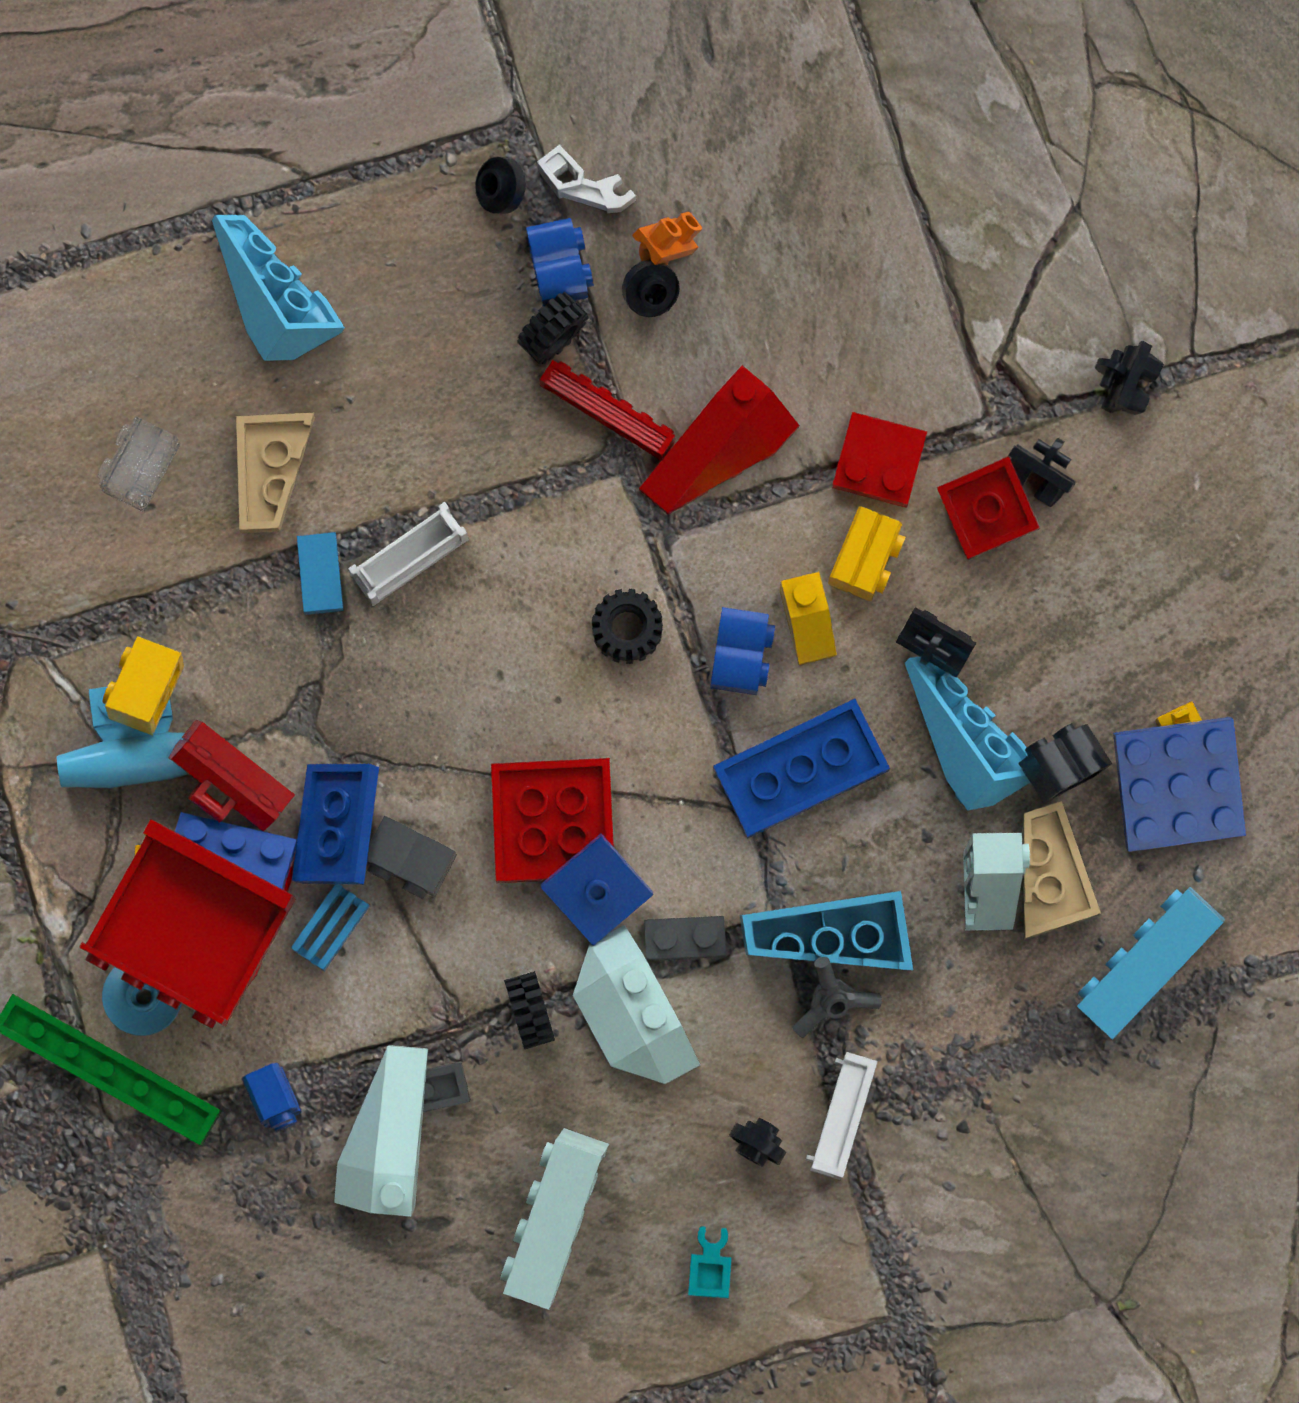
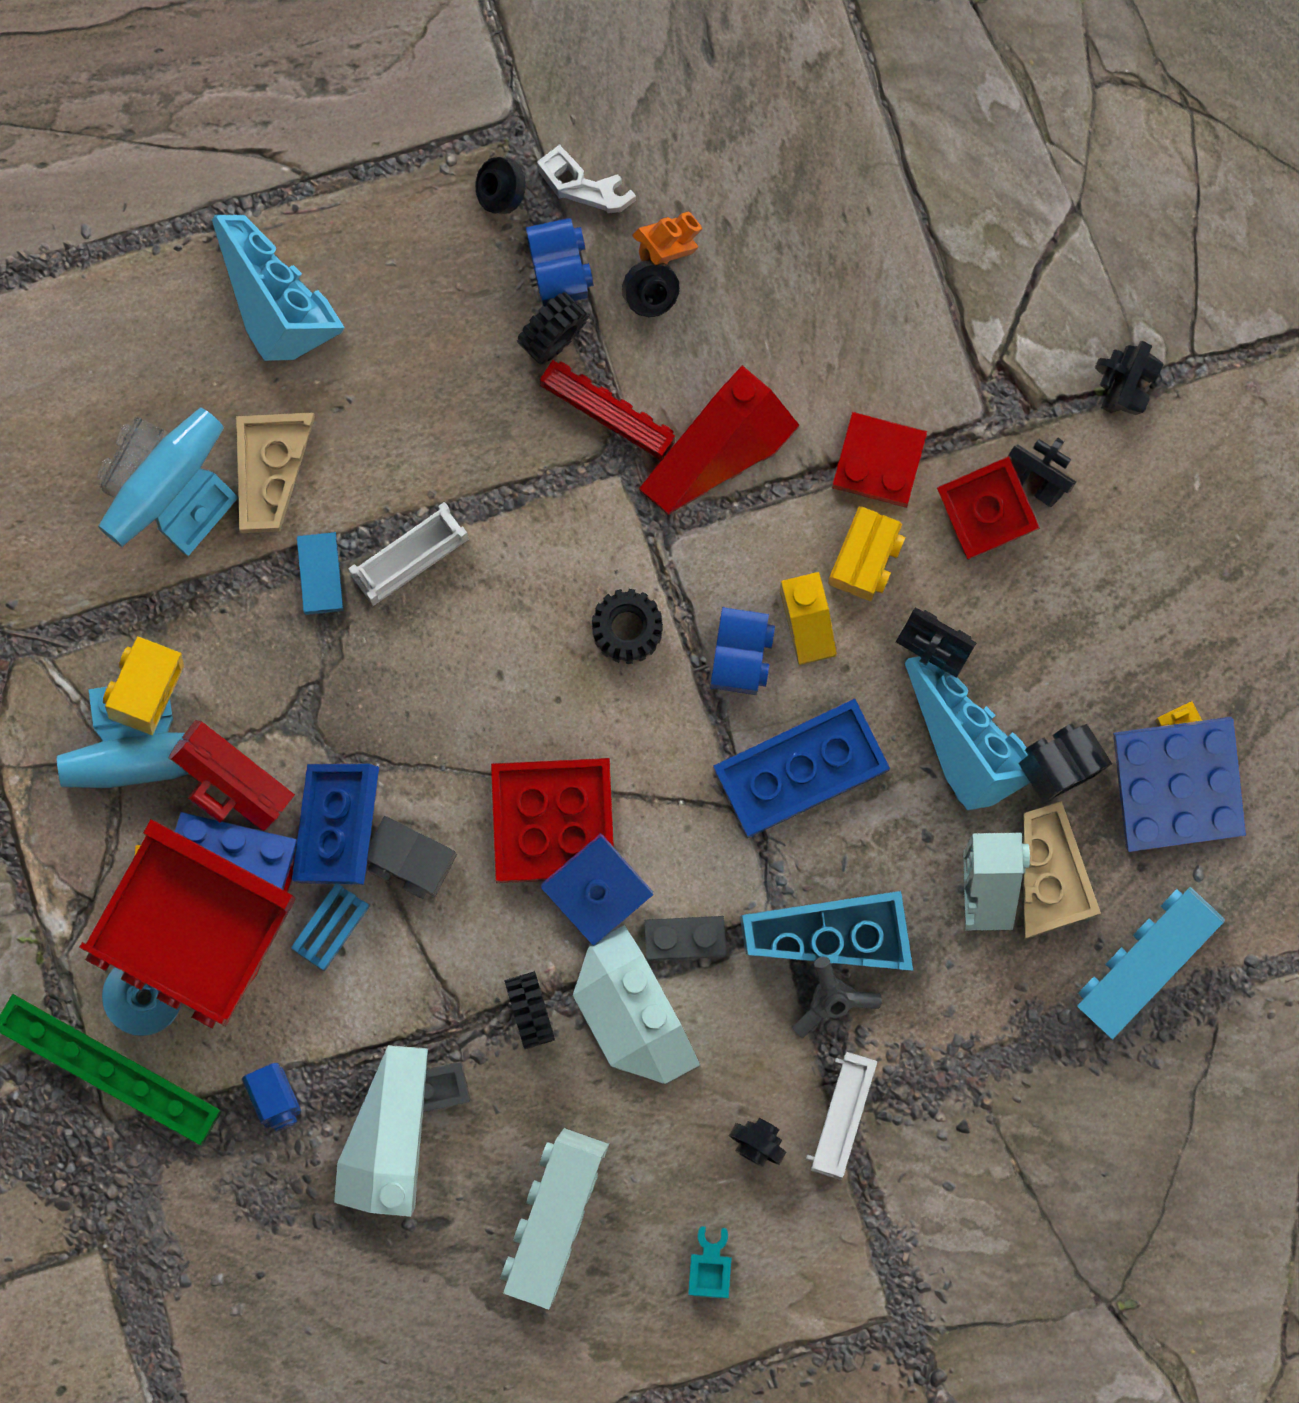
none -> medium azure plate [98,407,239,556]

